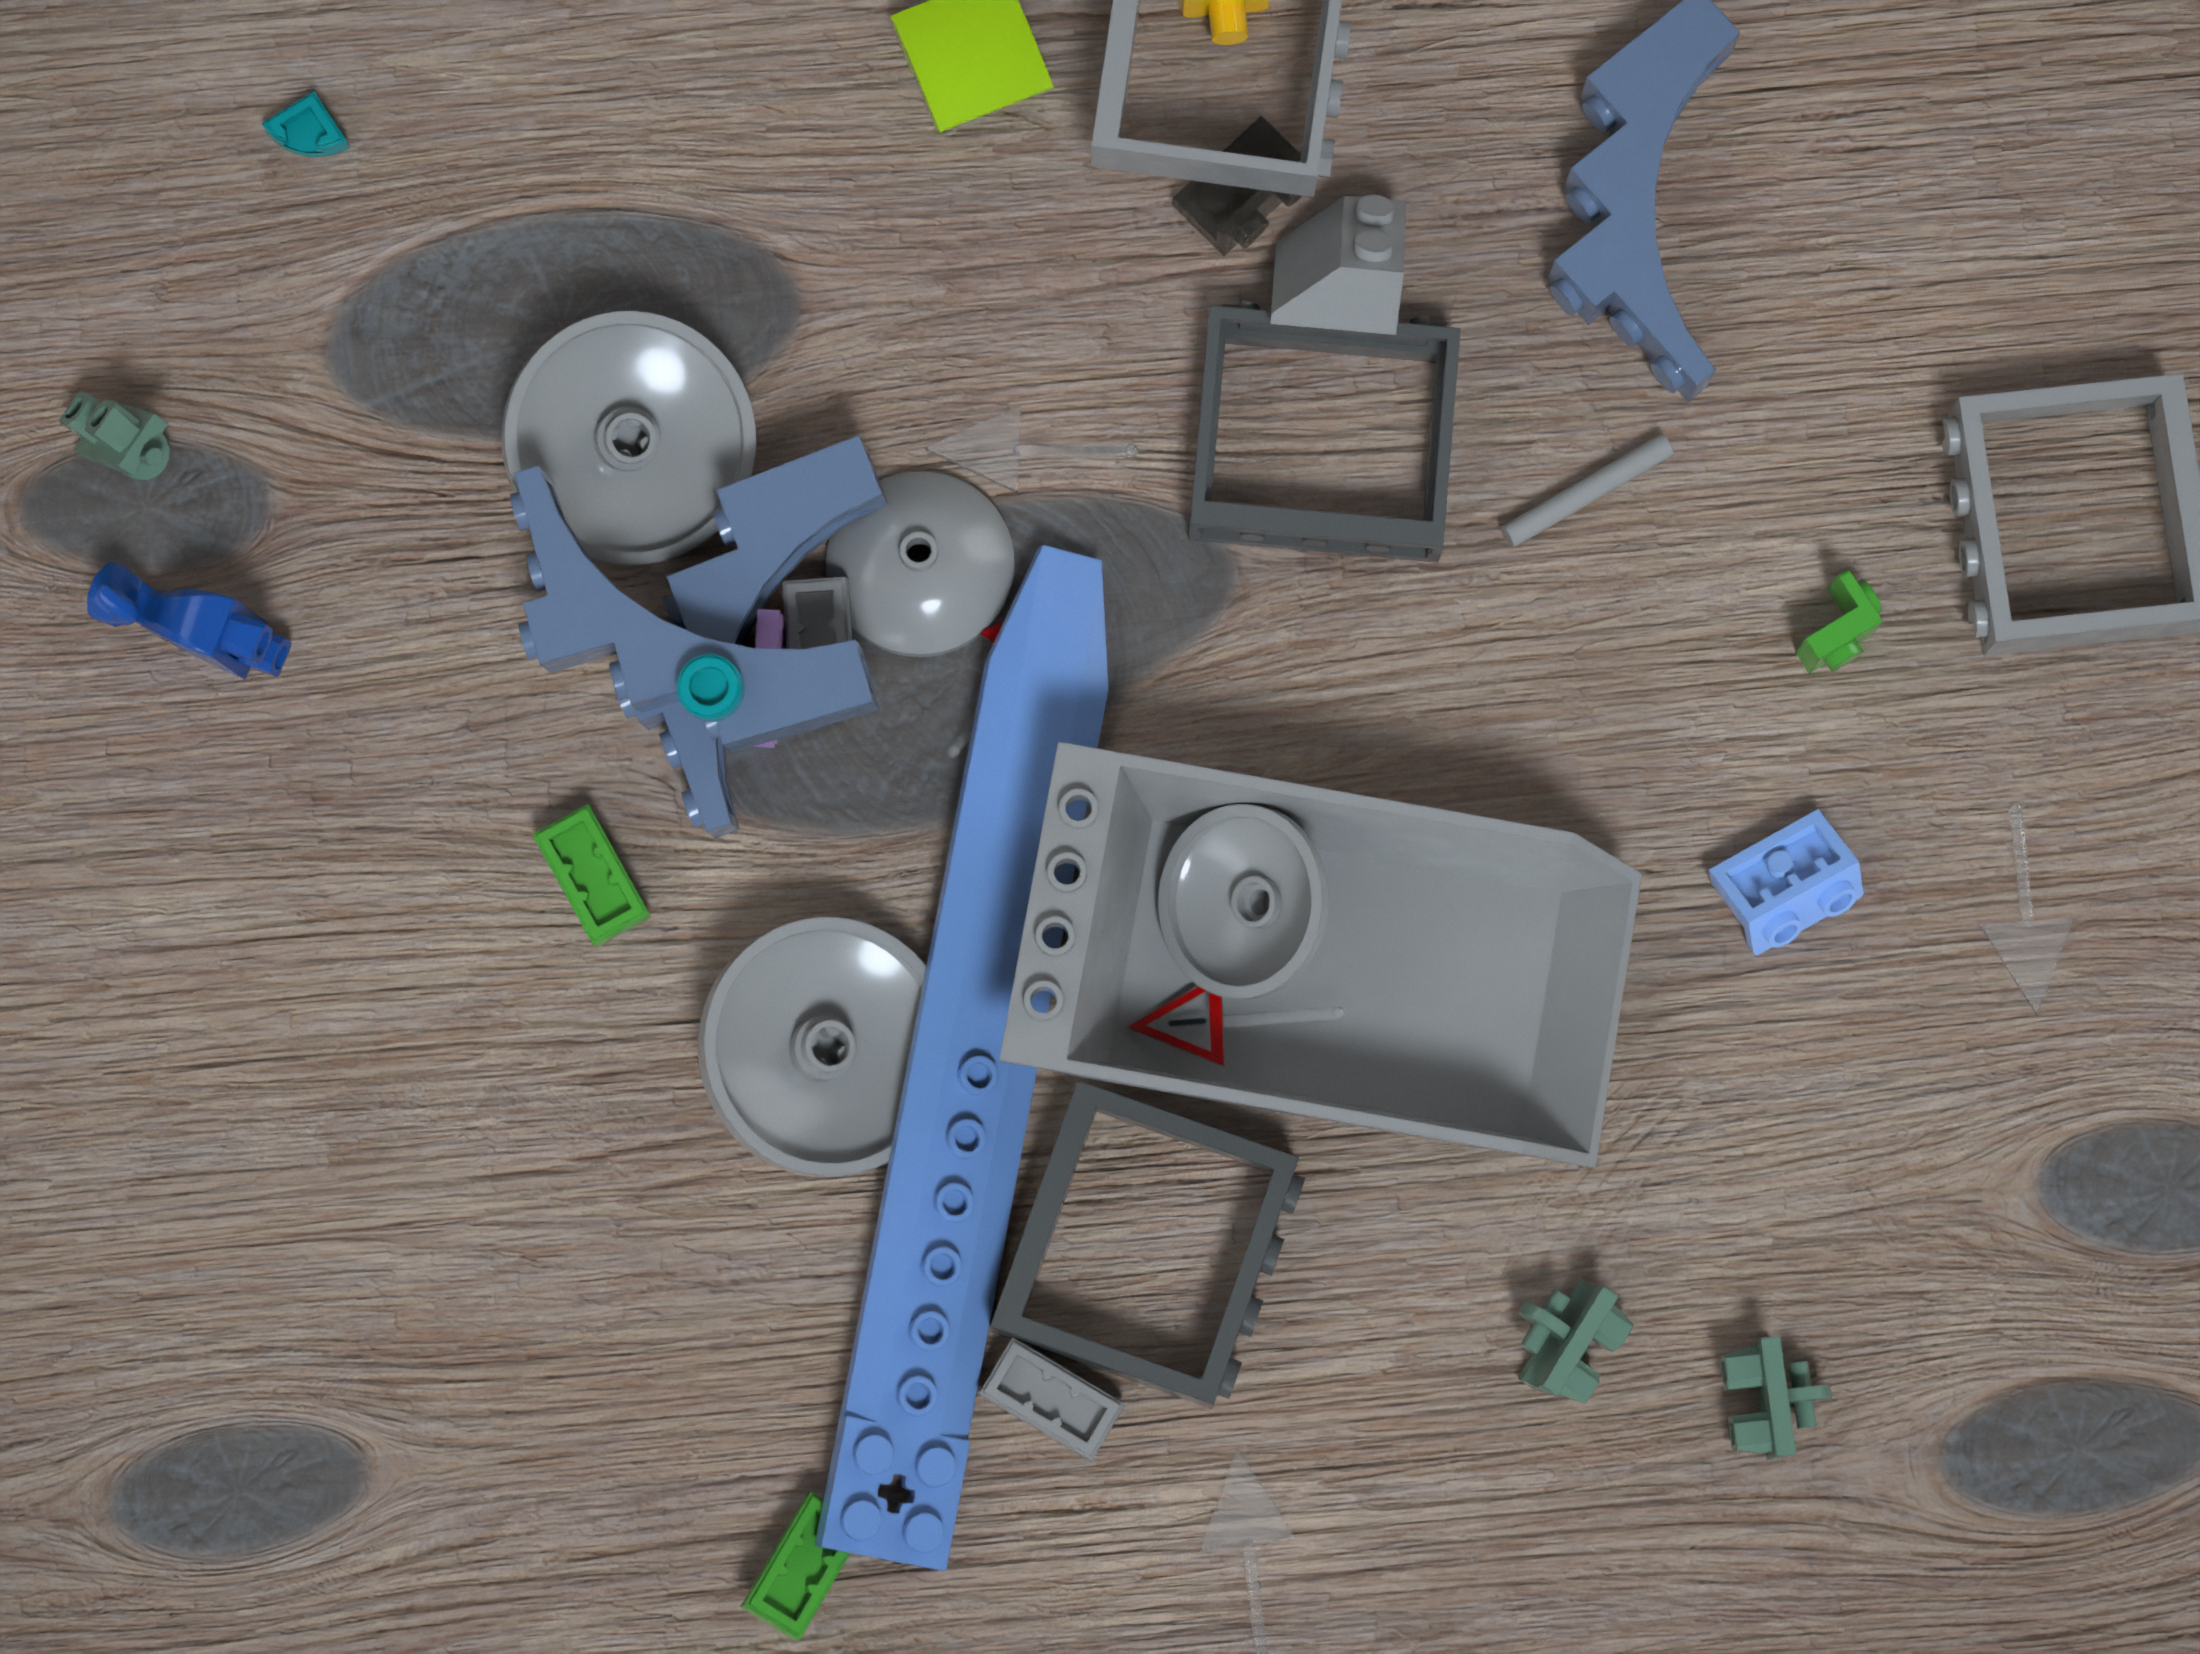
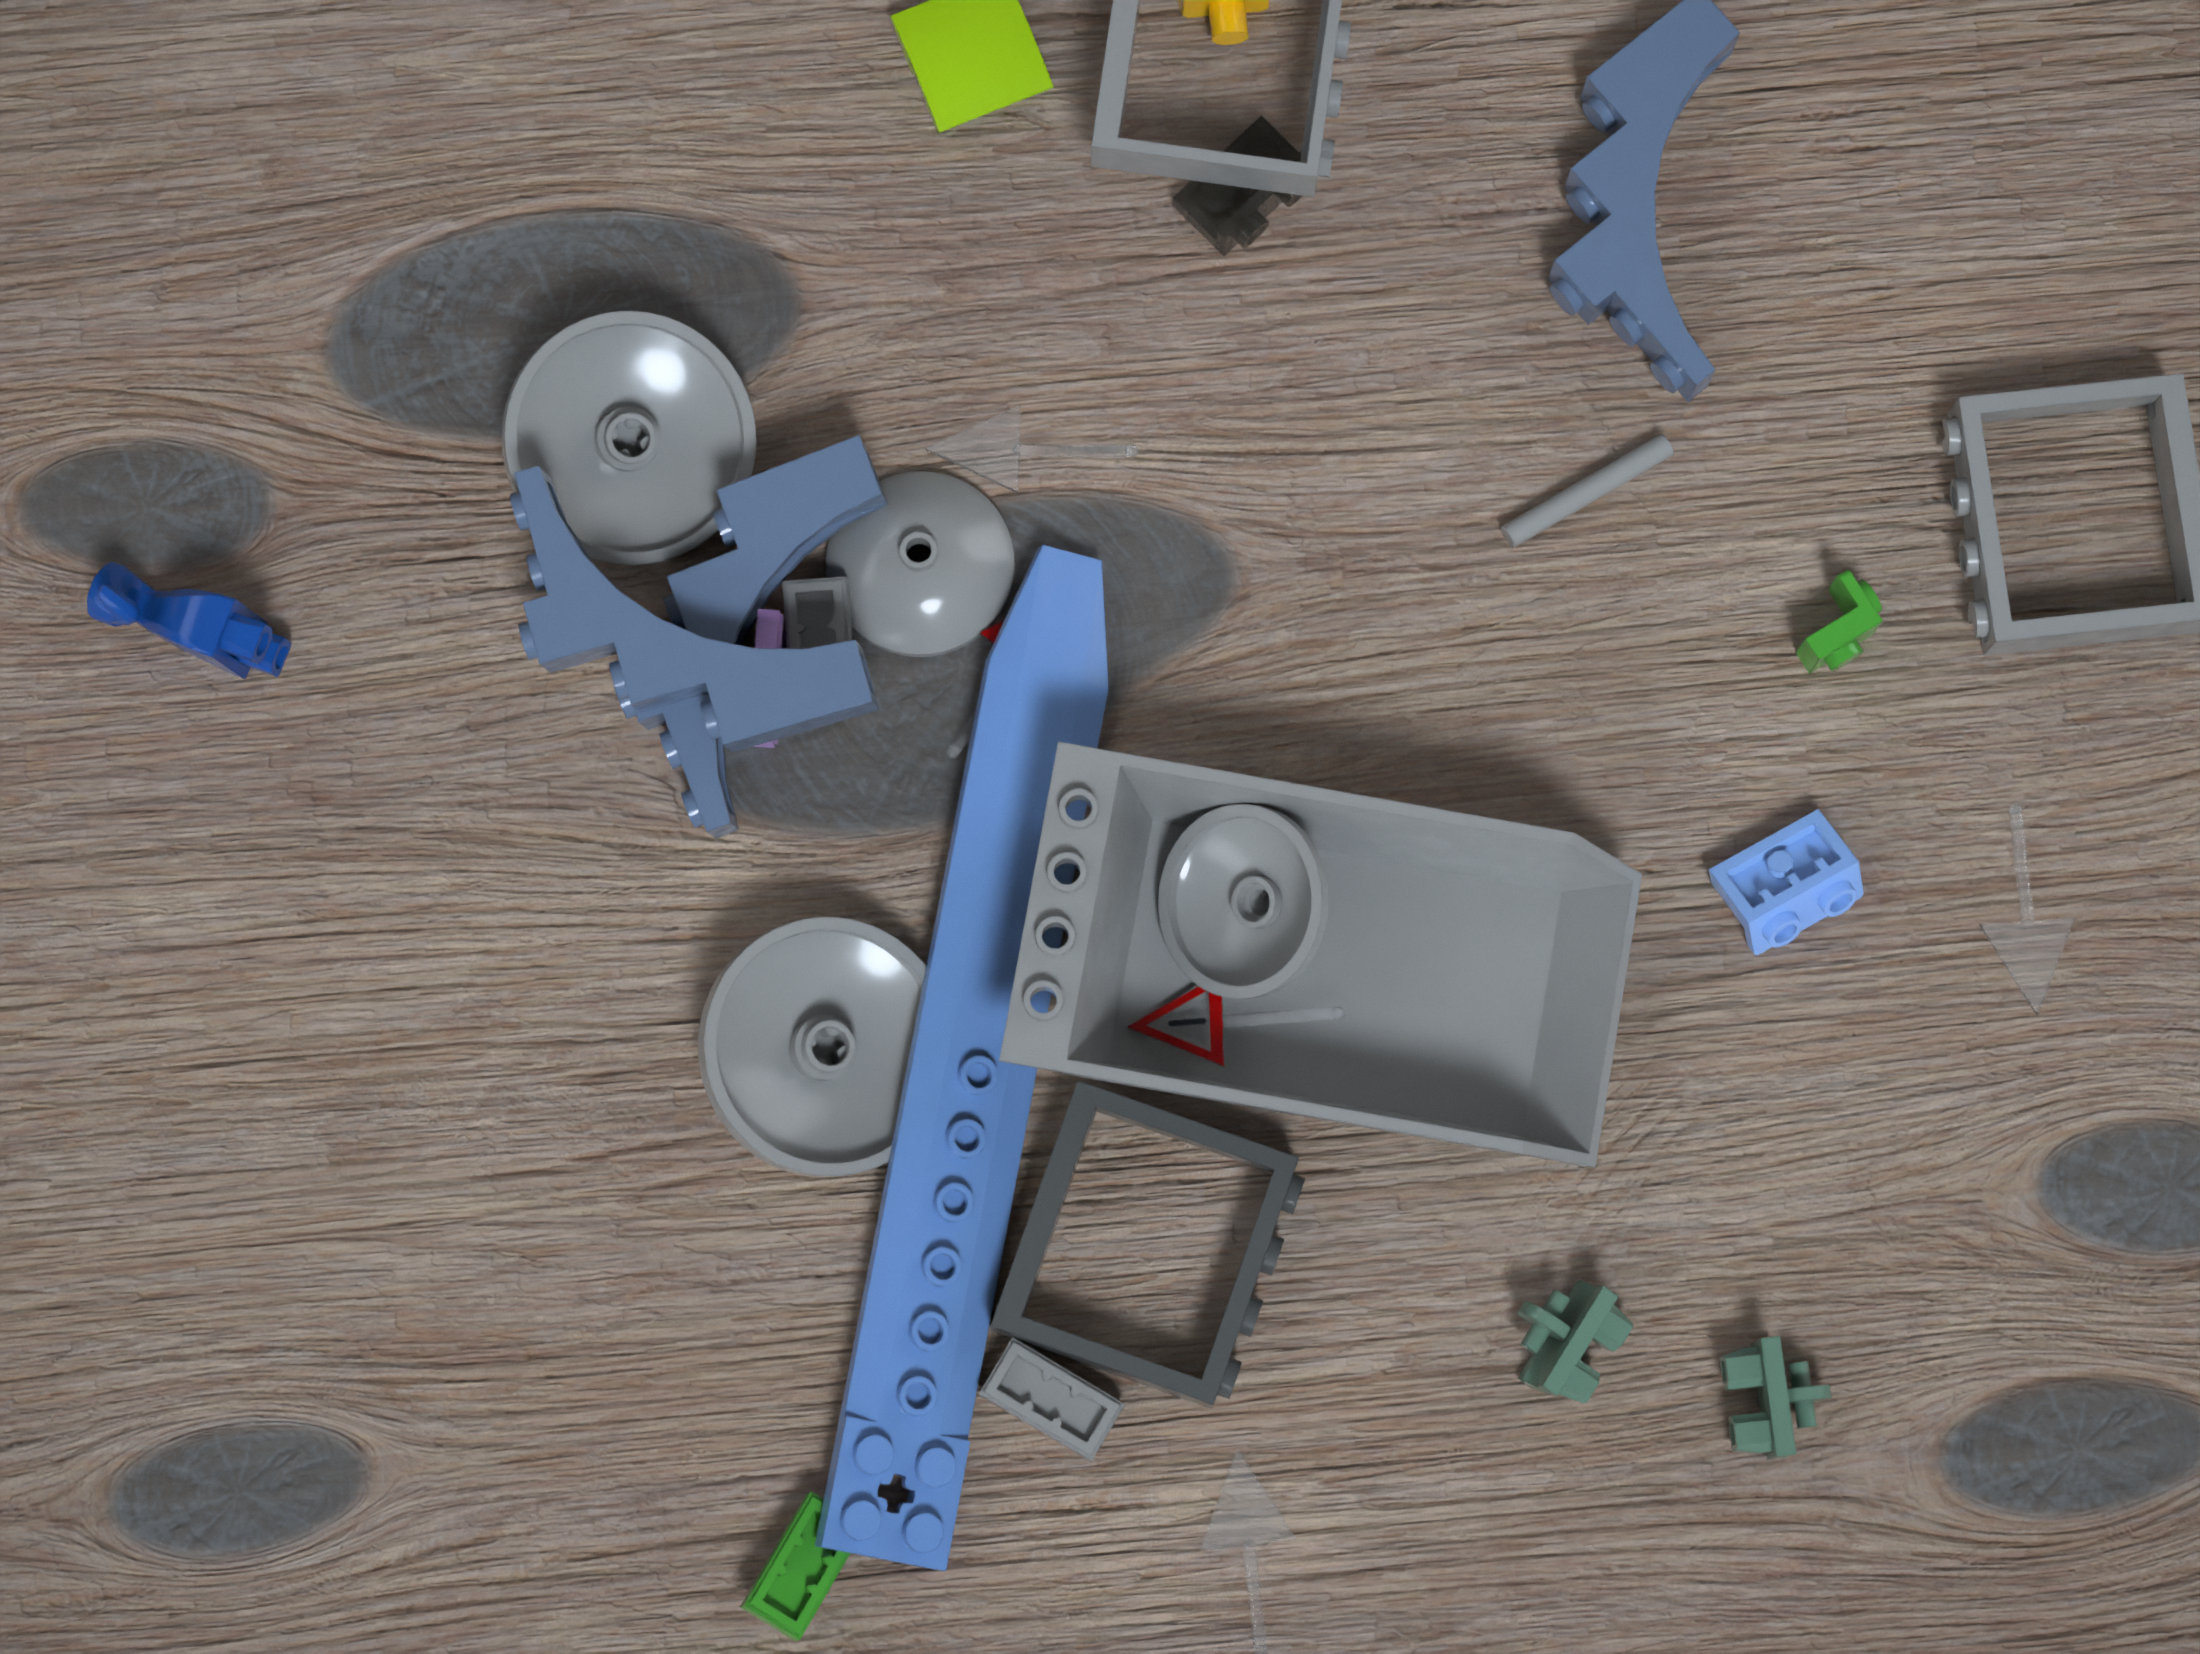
sand green hips [59,391,170,480] -> none
teal tile [261,91,350,157] -> none
bright green plate [532,804,651,948] -> none
teal tile [677,654,745,722] -> none
dark grey window [1188,300,1461,563] -> none
light grey slope [1270,195,1406,335] -> none

